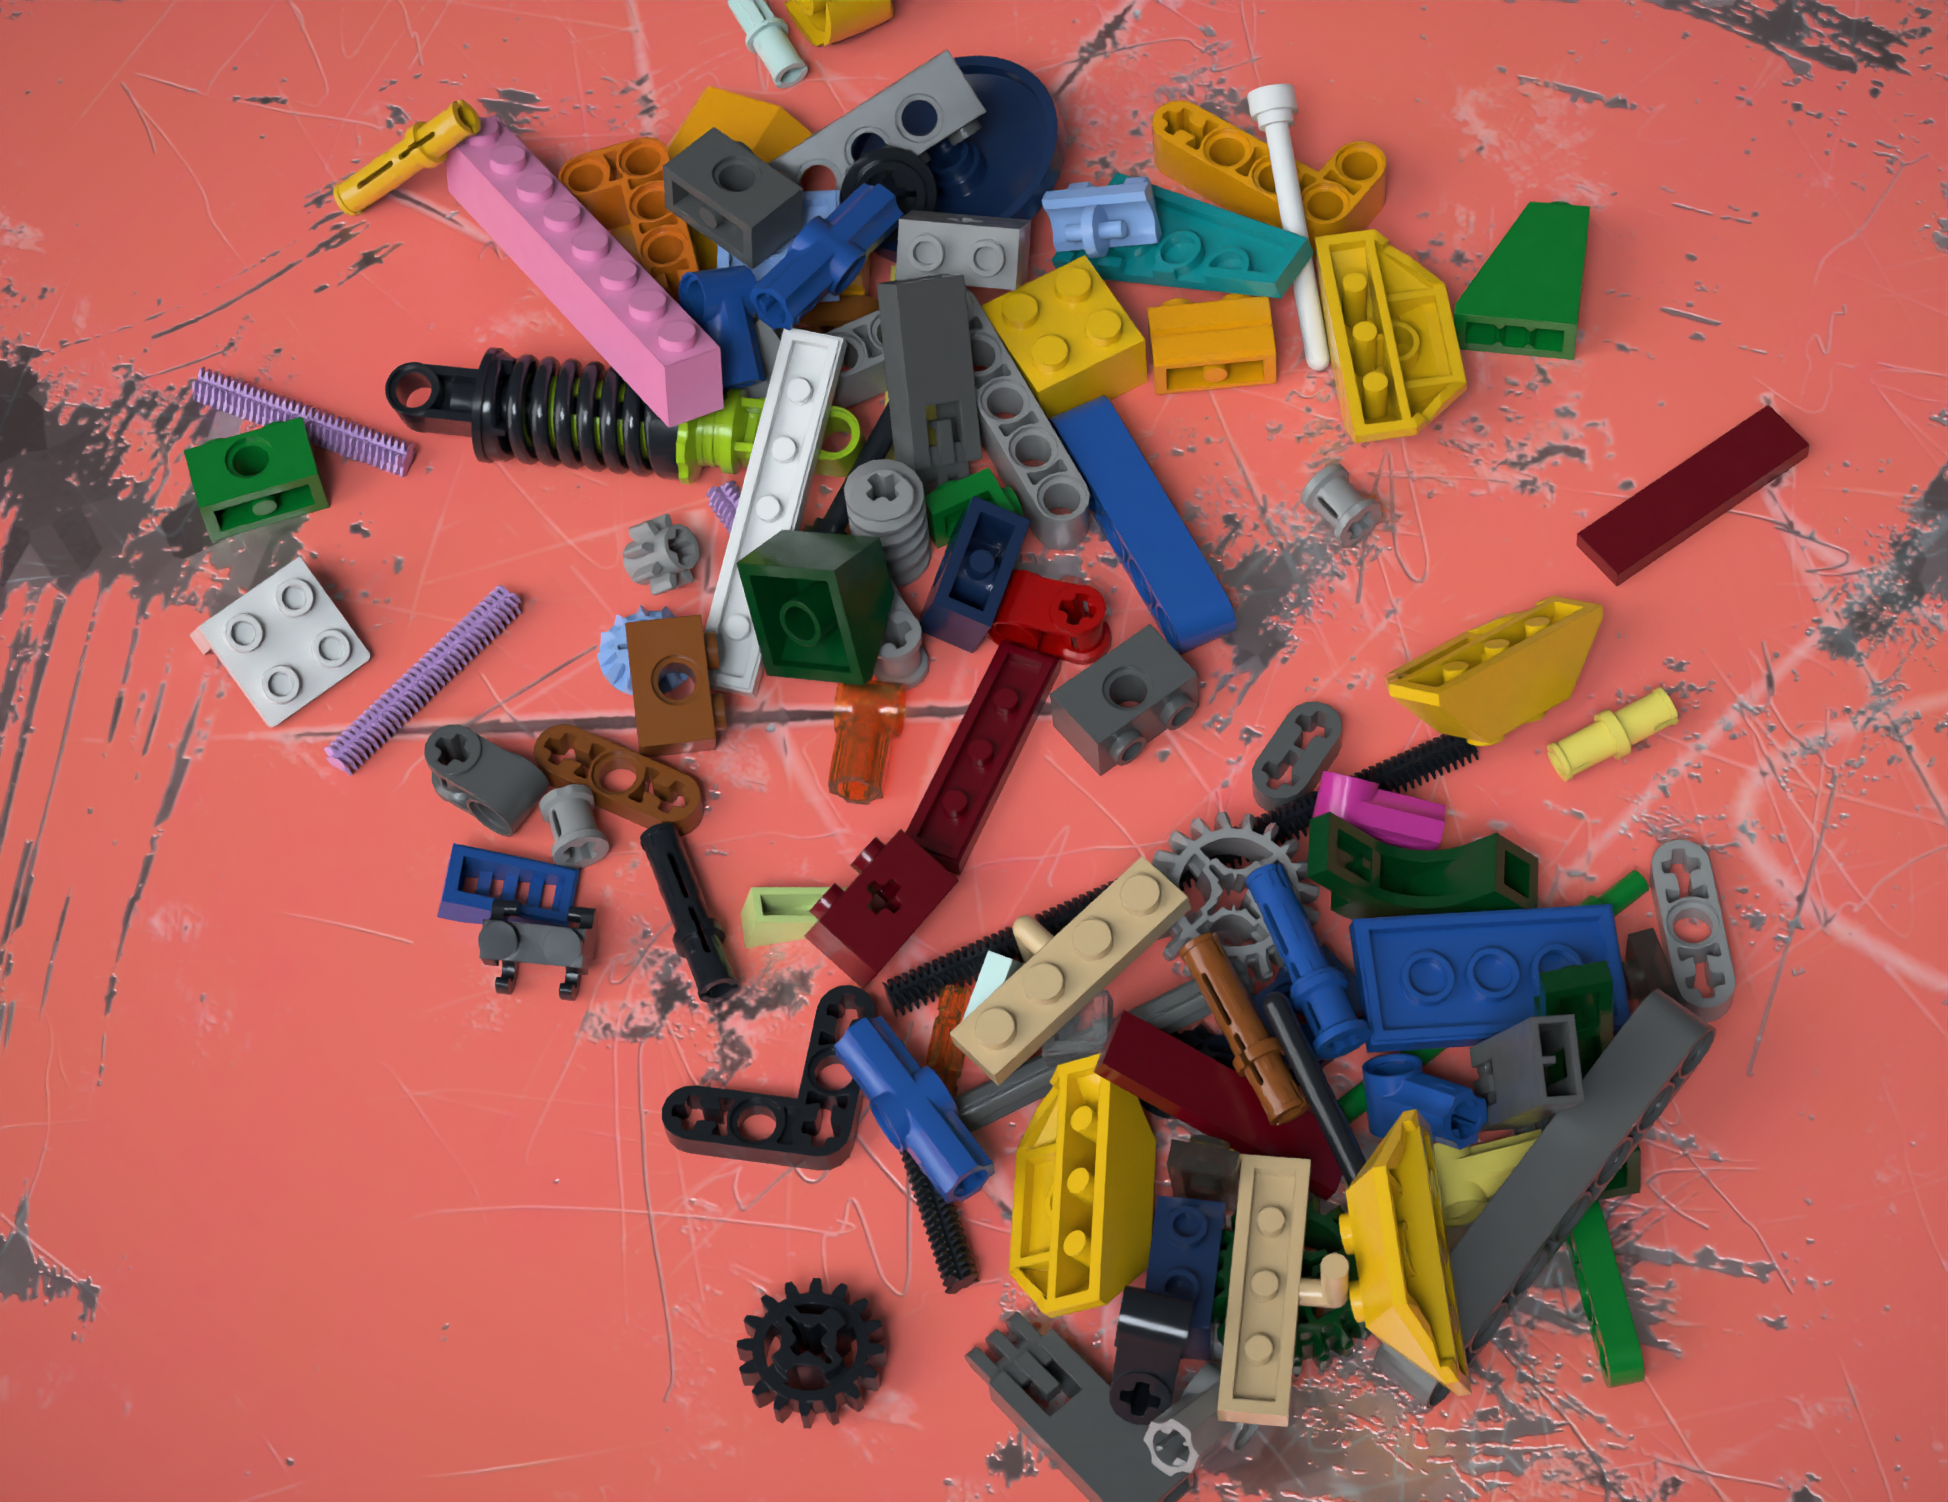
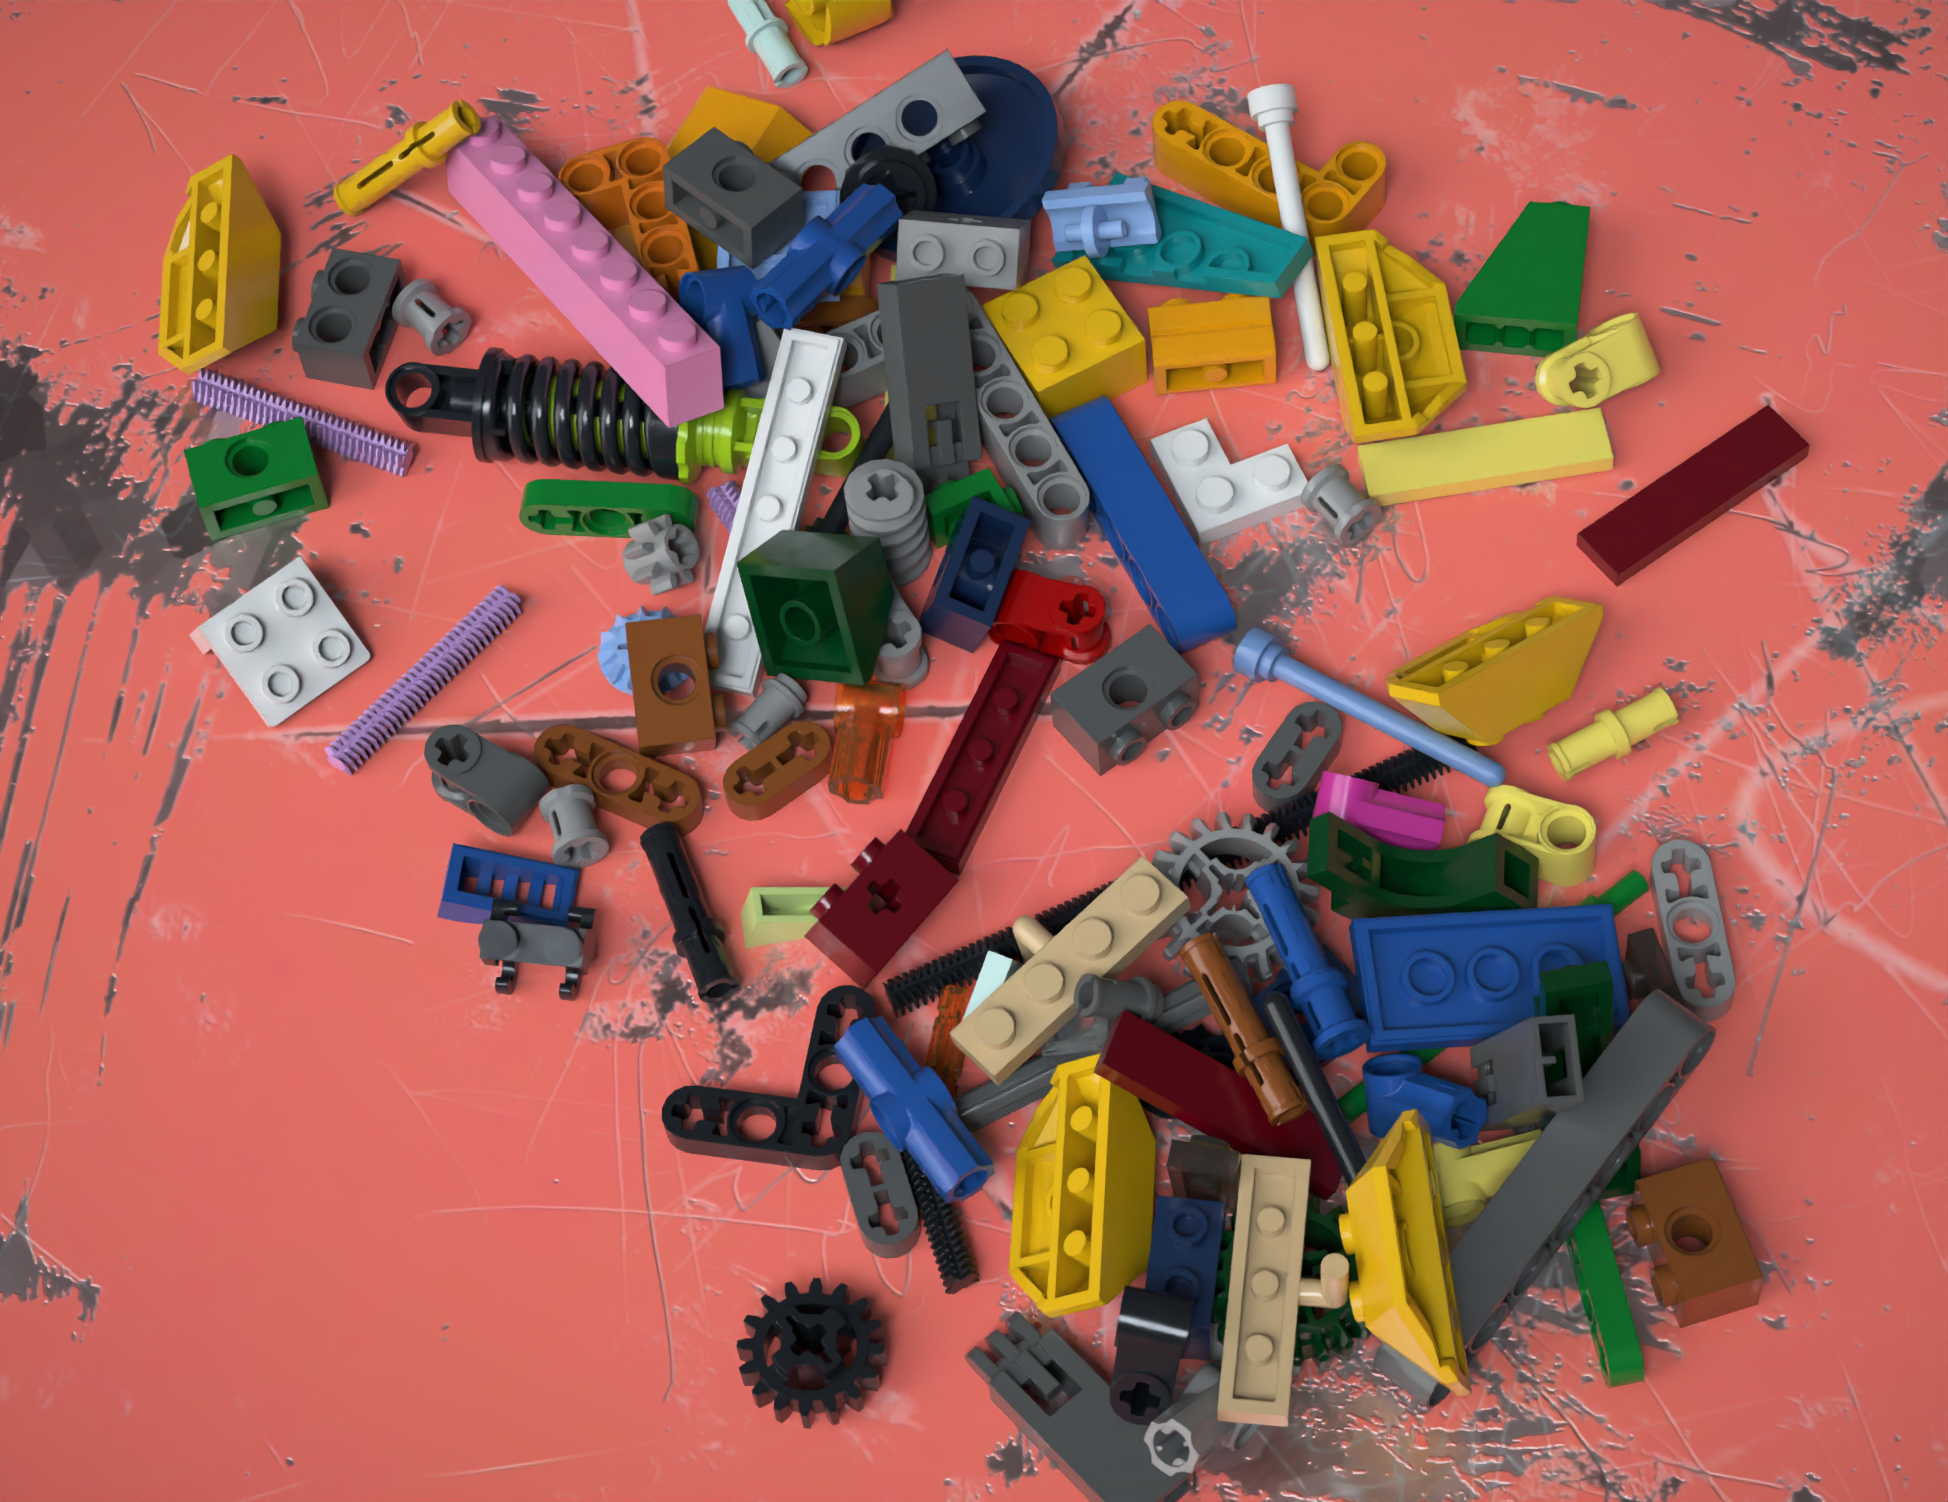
none -> yellow wedge [158,153,281,375]
none -> dark grey brick [292,248,408,390]
none -> light grey bush [392,278,472,356]
none -> green beam [519,479,699,538]
none -> dark orange beam [723,721,833,821]
none -> light grey pin [728,673,807,751]
none -> dark grey beam [840,1131,921,1259]
none -> dark grey pin [1074,974,1164,1025]
none -> white plate [1150,418,1308,547]
none -> medium blue piece [1233,626,1506,787]
none -> light yellow tile [1357,407,1614,506]
none -> light yellow piece [1467,784,1596,887]
none -> light yellow piece [1535,312,1662,408]
none -> dark orange brick [1625,1157,1764,1328]

